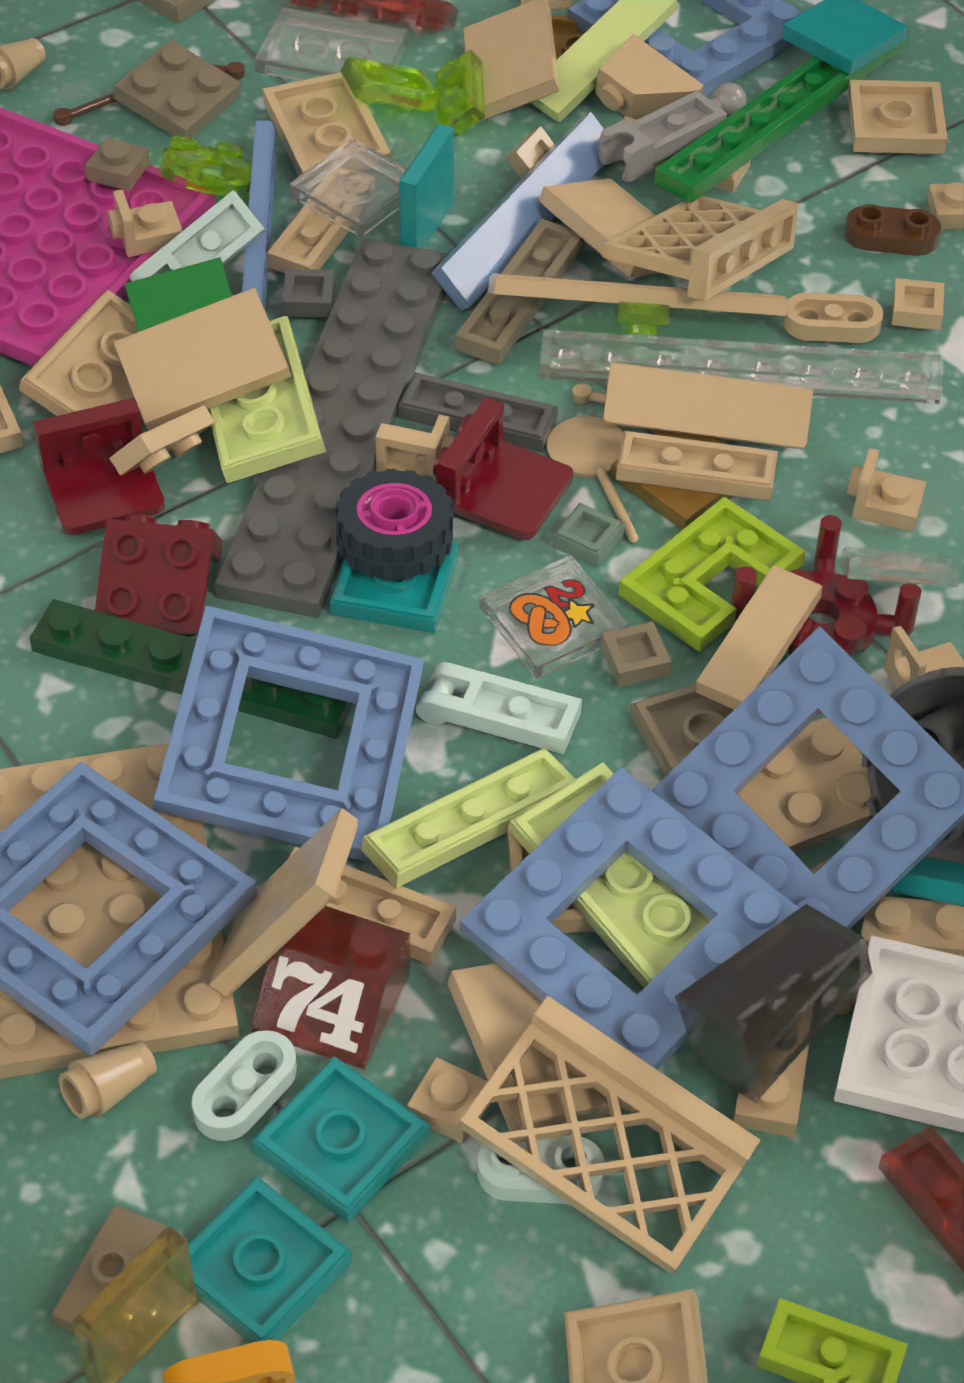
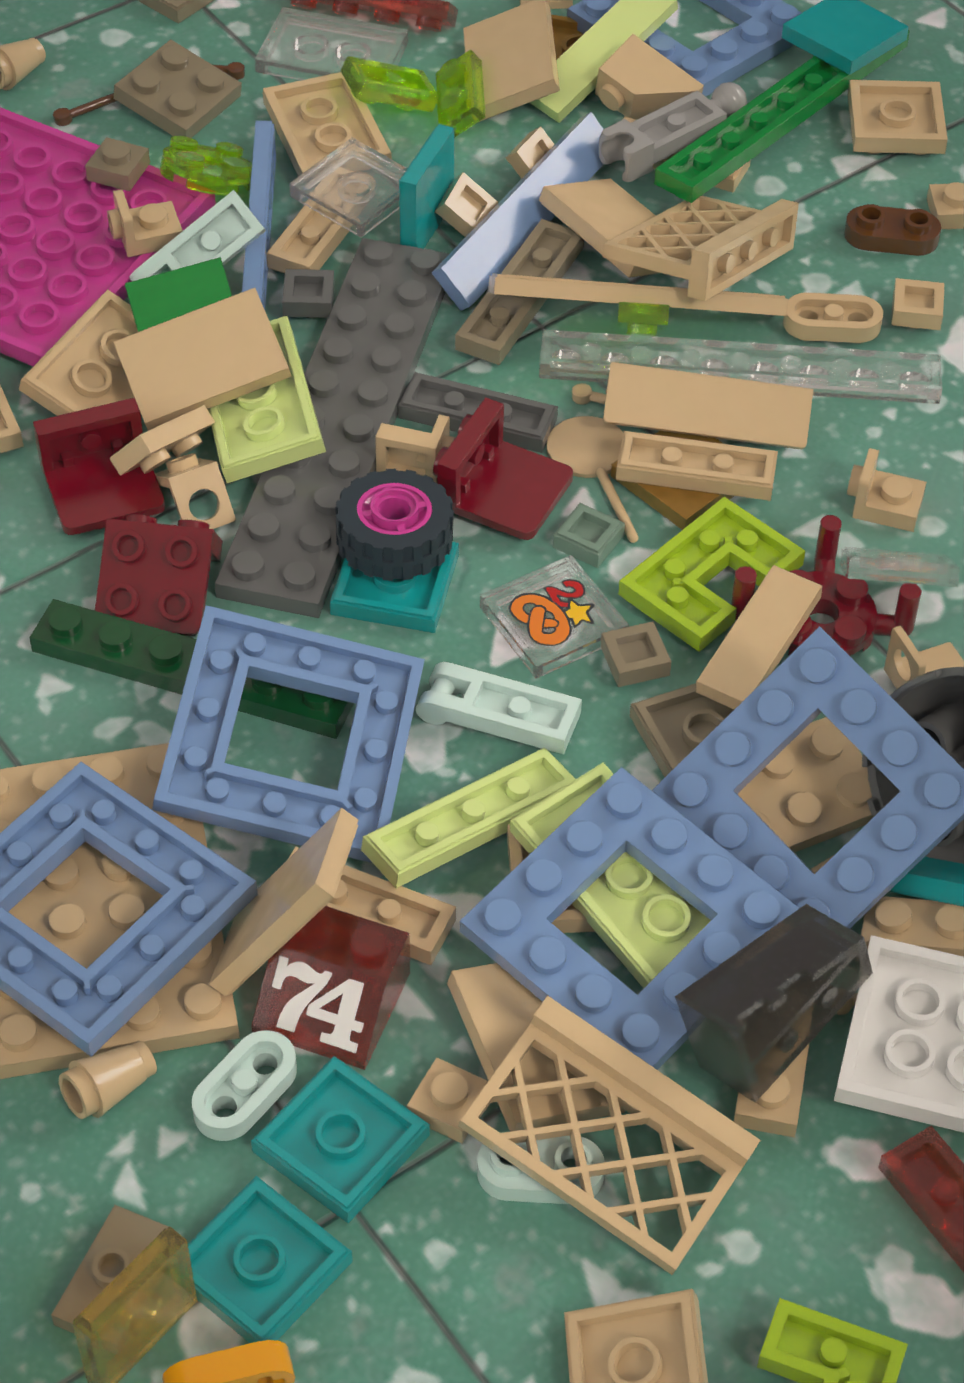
none -> tan bracket [155,453,236,529]
none -> tan plate [435,172,498,237]

